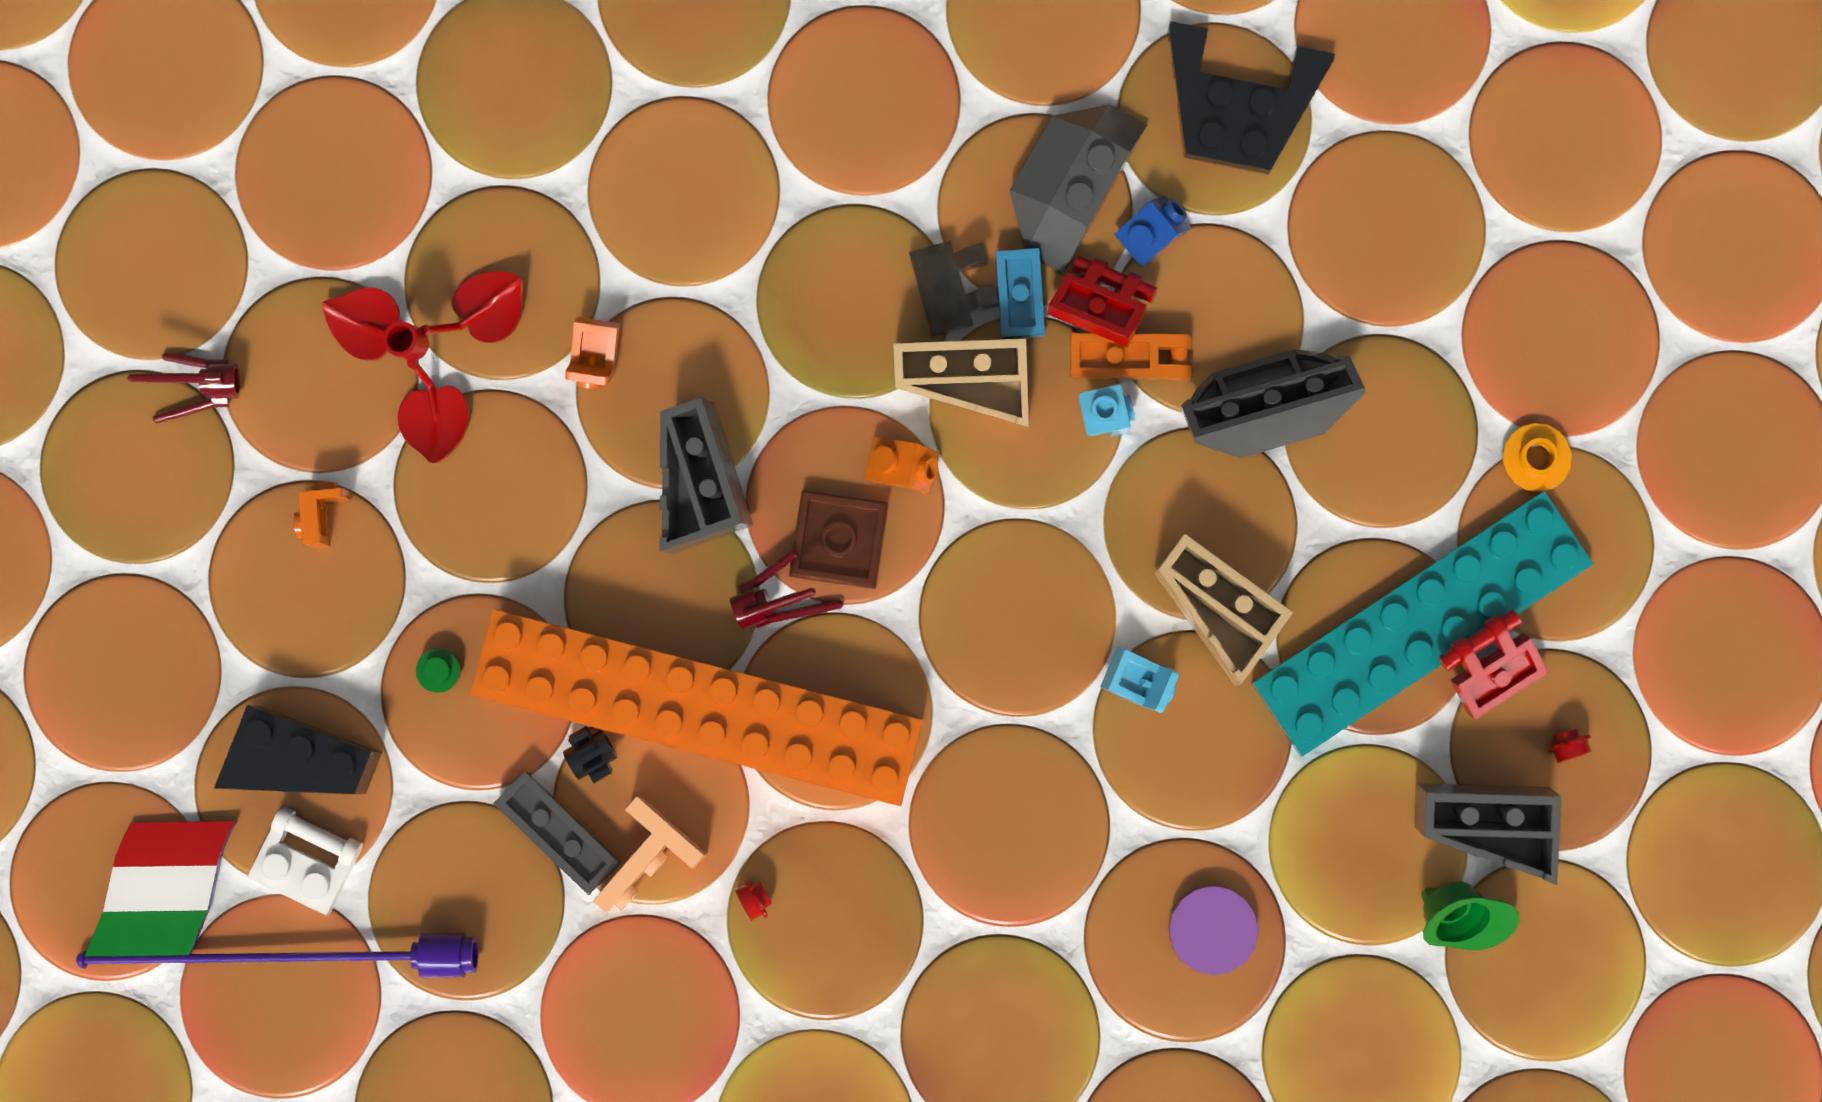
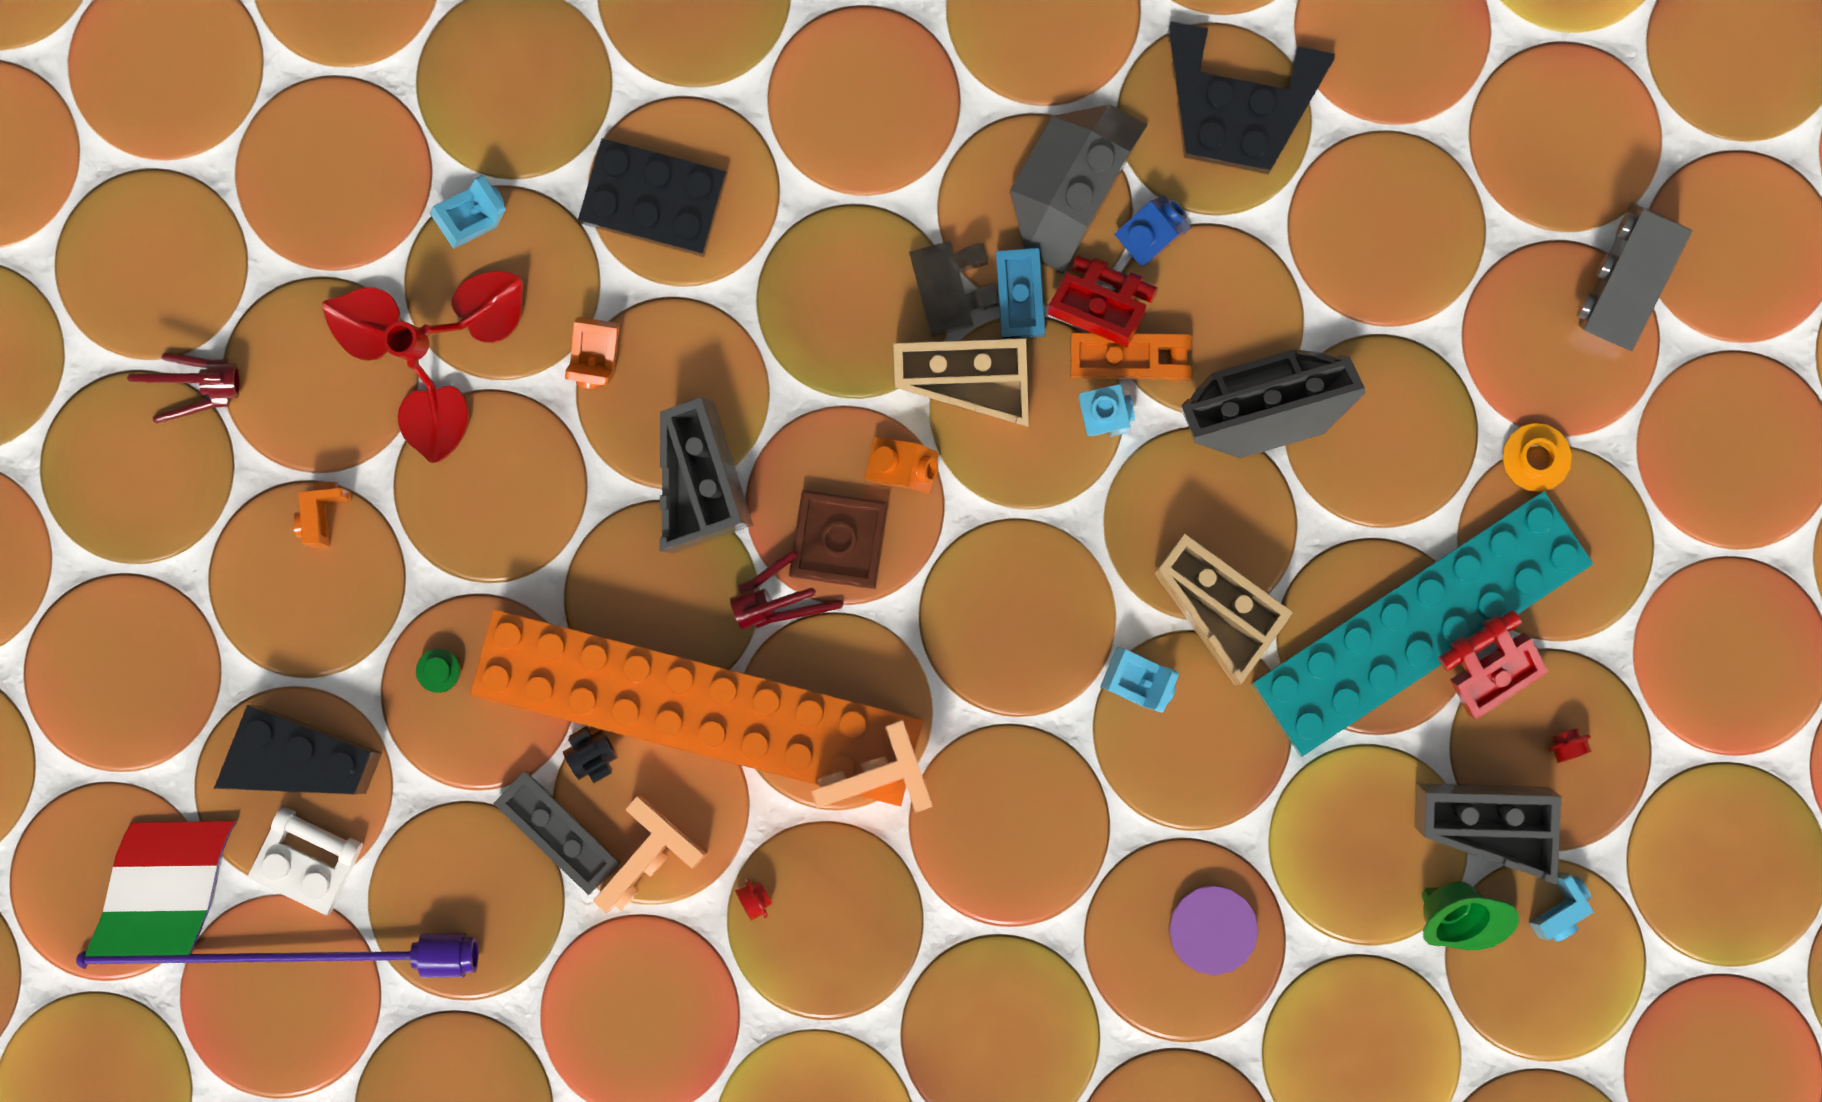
none -> medium azure bracket [430,175,505,249]
none -> black plate [578,138,727,257]
none -> light nougat bracket [811,720,933,813]
none -> medium azure bracket [1529,872,1594,942]
none -> dark grey wedge [1577,202,1693,351]

